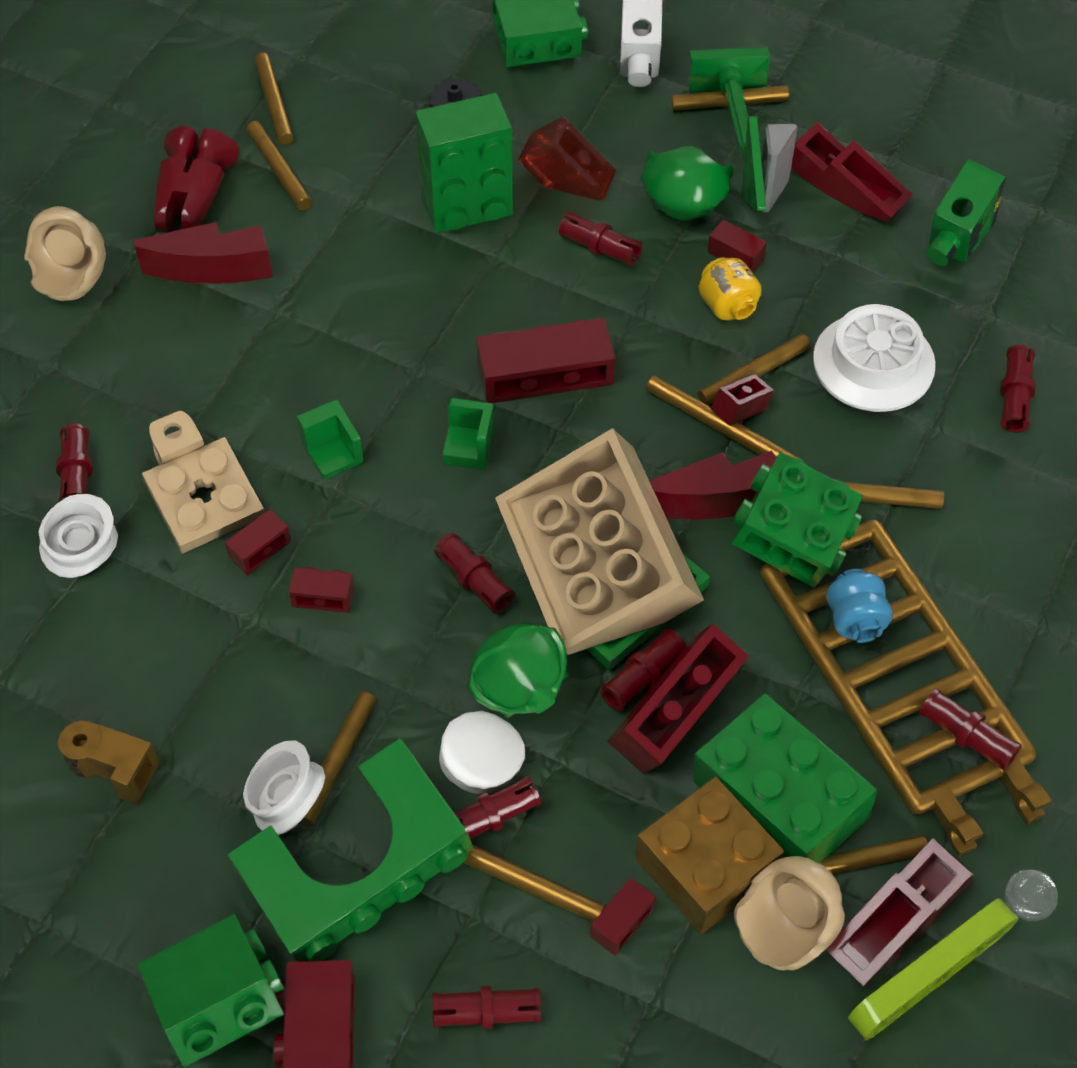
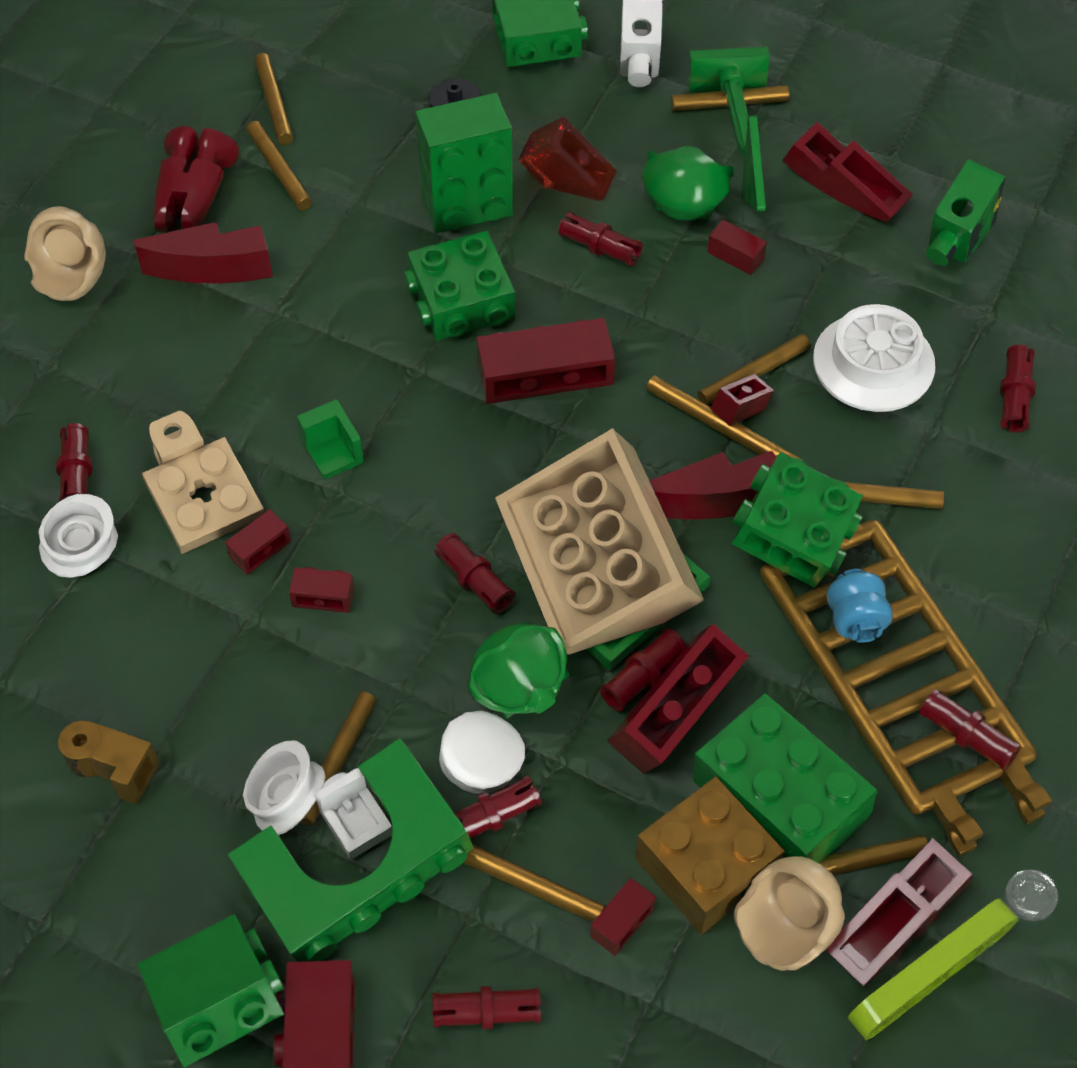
green panel [442,398,495,471] -> none
yellow head [699,257,762,321] -> none
light grey slope [761,124,798,212] -> none
none -> white bracket [315,768,392,860]
none -> green brick [403,231,515,341]

